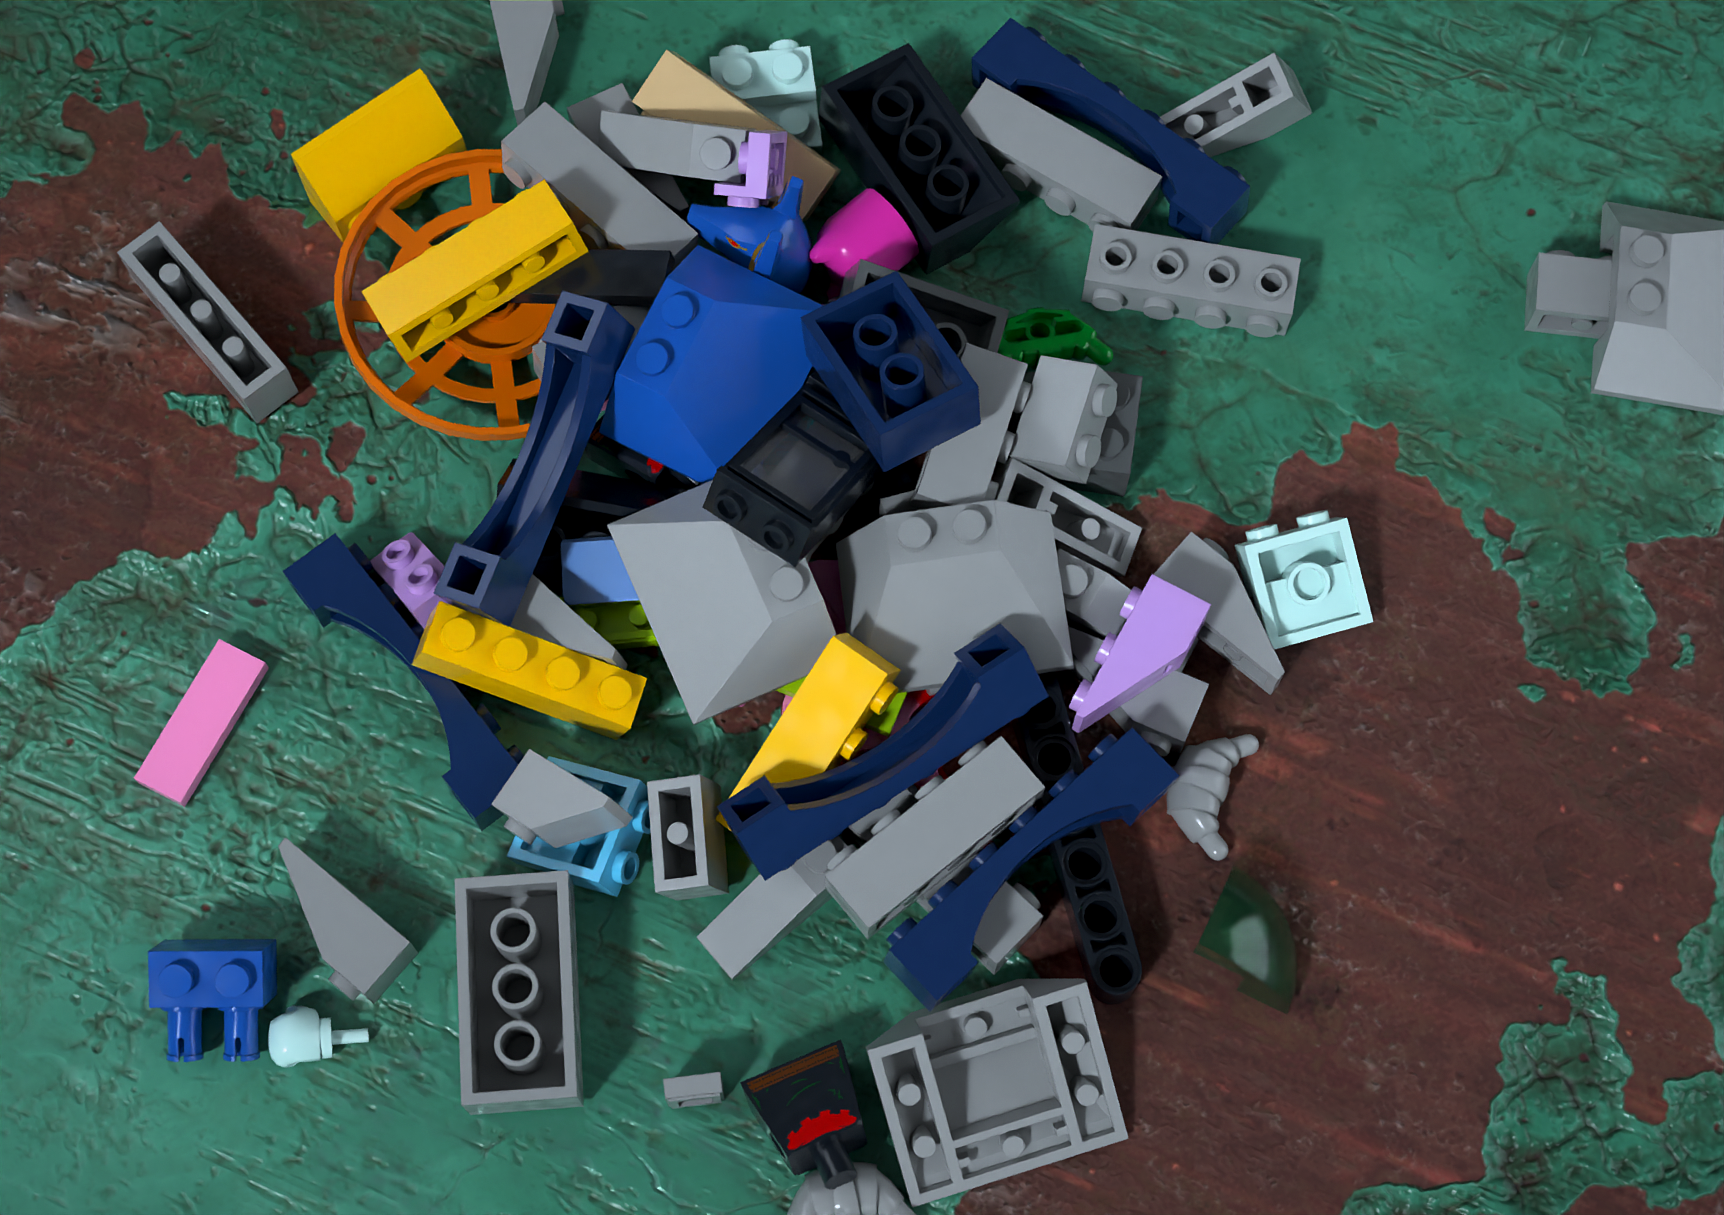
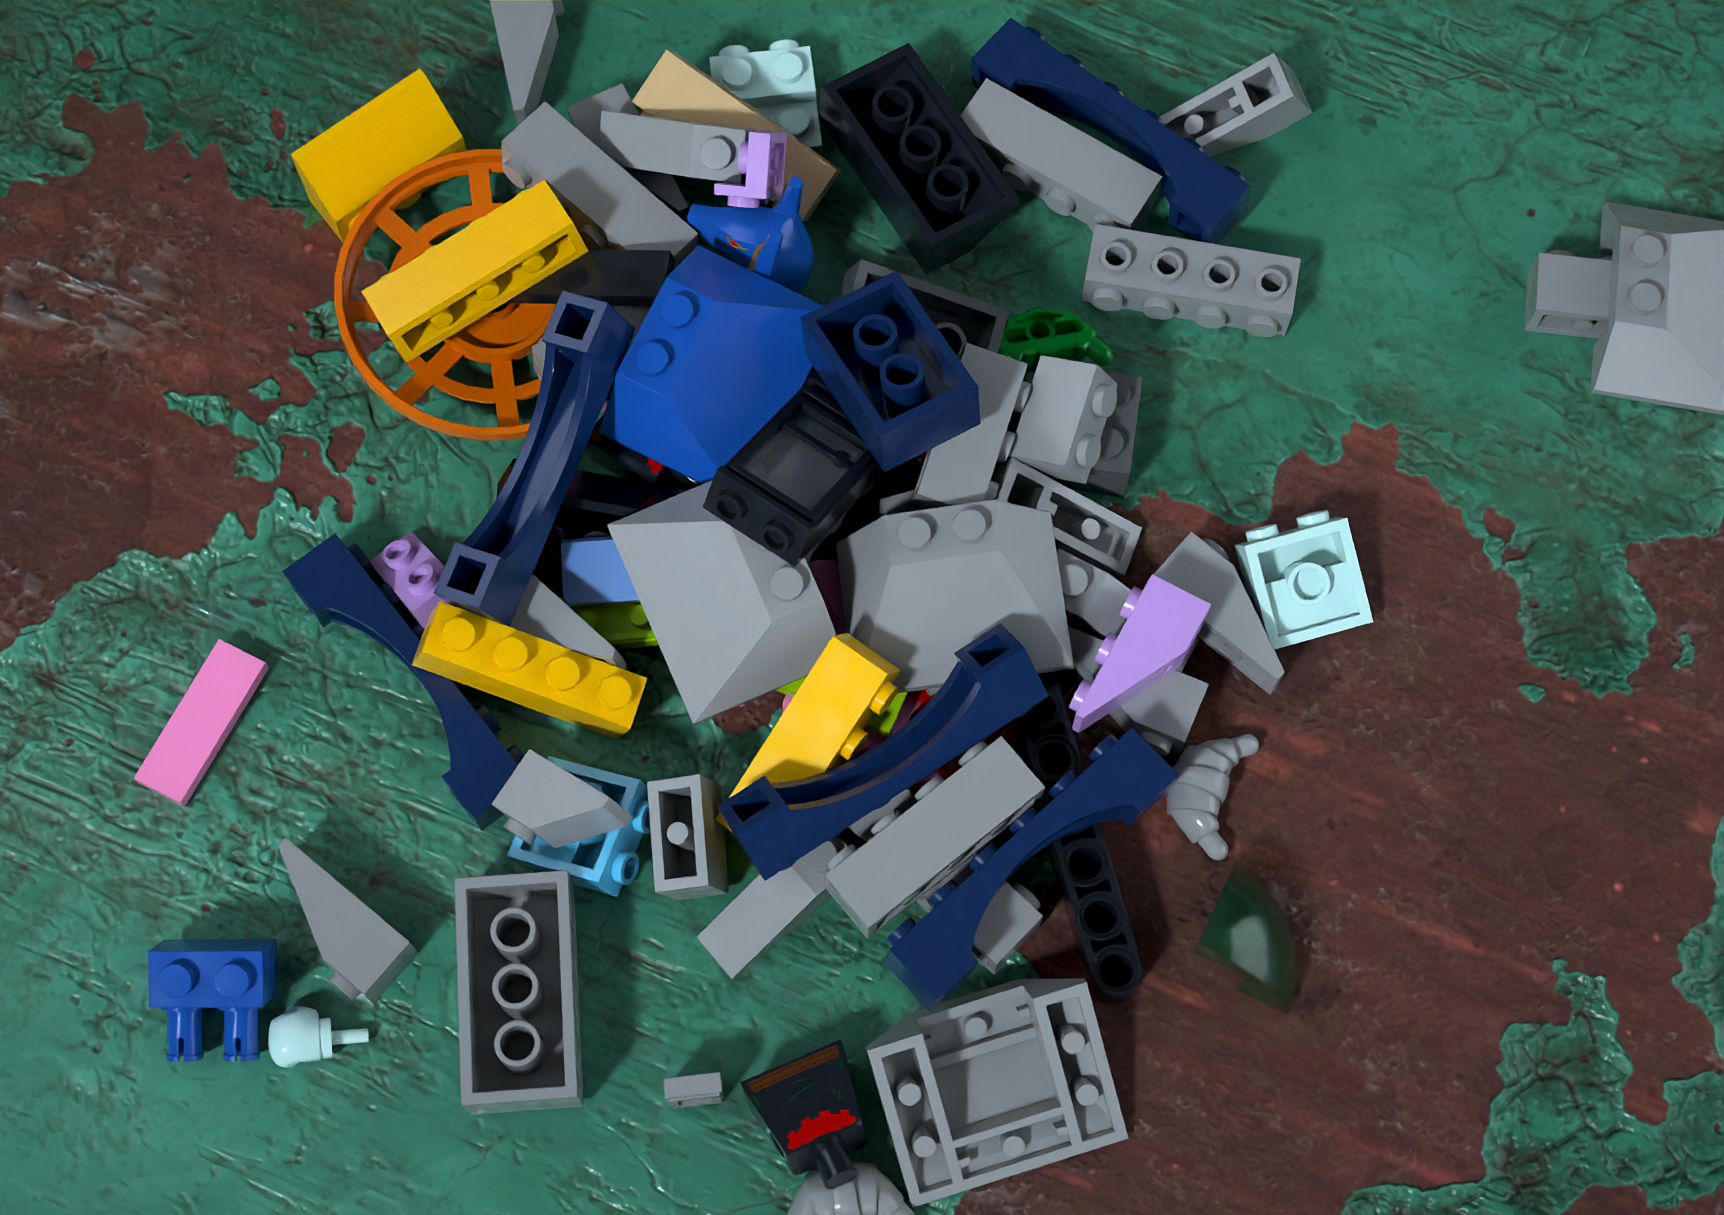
light grey brick [117,221,298,423] -> none
dark pink piece [809,188,919,300] -> none

